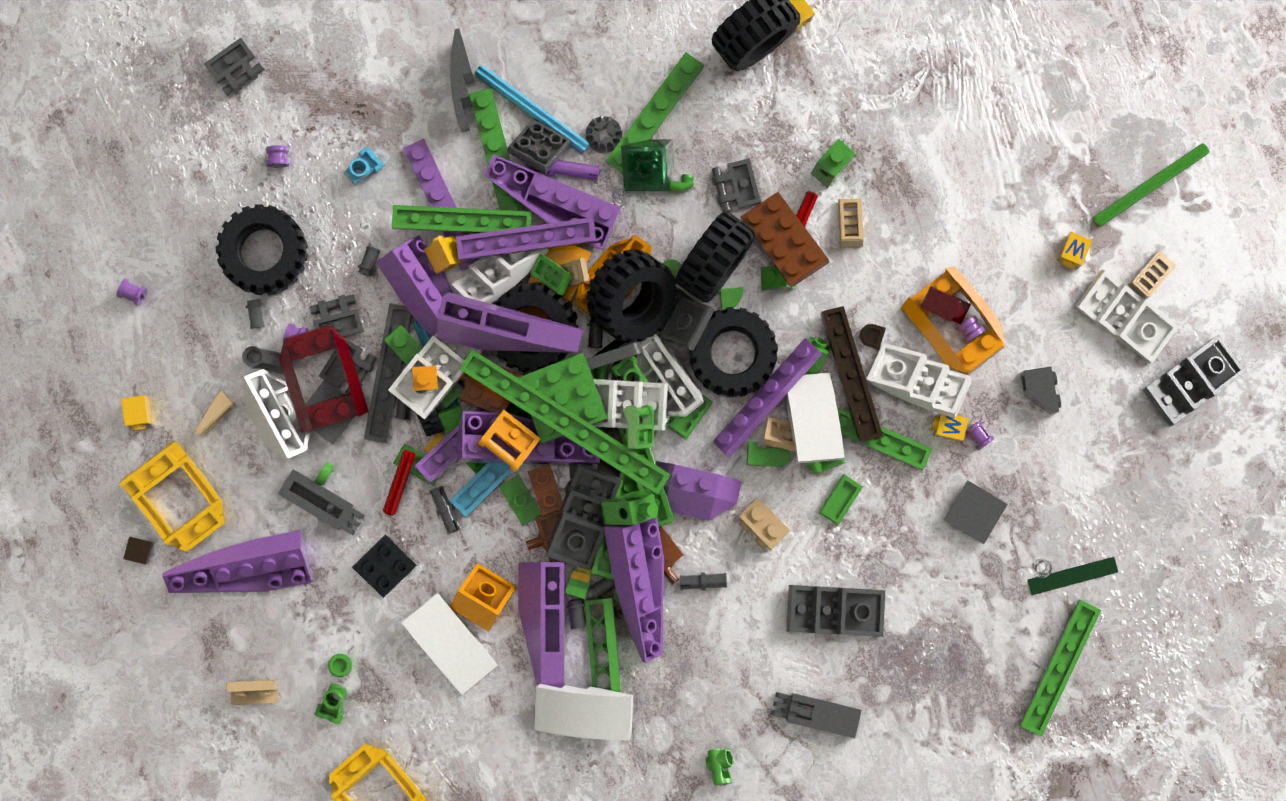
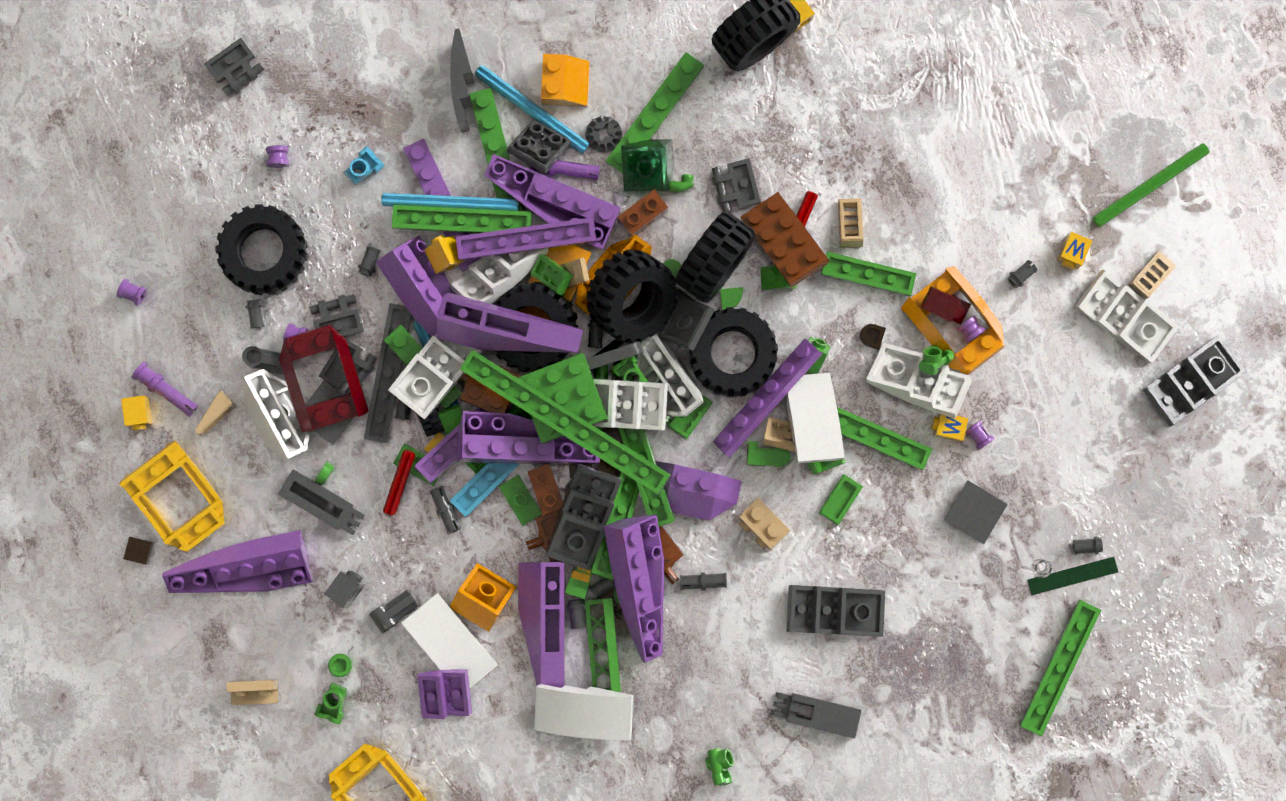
black hinge [352,534,417,598] -> none
light orange plate [412,366,438,391] -> none
light orange plate [477,410,541,473] -> none
bright green torso [601,491,658,525] -> none
bright green plate [623,405,654,449] -> none
bright green torso [811,139,856,188] -> none
dark brown plate [821,306,883,444] -> none
dark grey slope [1020,366,1061,415] -> none
none -> medium lavender pin [131,362,198,417]
none -> dark grey brick [324,570,365,608]
none -> dark grey piece [369,590,418,633]
none -> medium azure axle [381,193,519,211]
none -> medium lavender slope [417,669,472,719]
none -> light orange slope [541,54,590,107]
none -> dark orange brick [618,189,668,237]
none -> bright green plate [821,252,917,297]
none -> bright green plate [919,345,954,375]
none -> dark grey pin [1007,260,1038,288]
none -> dark grey pin [1073,536,1103,555]

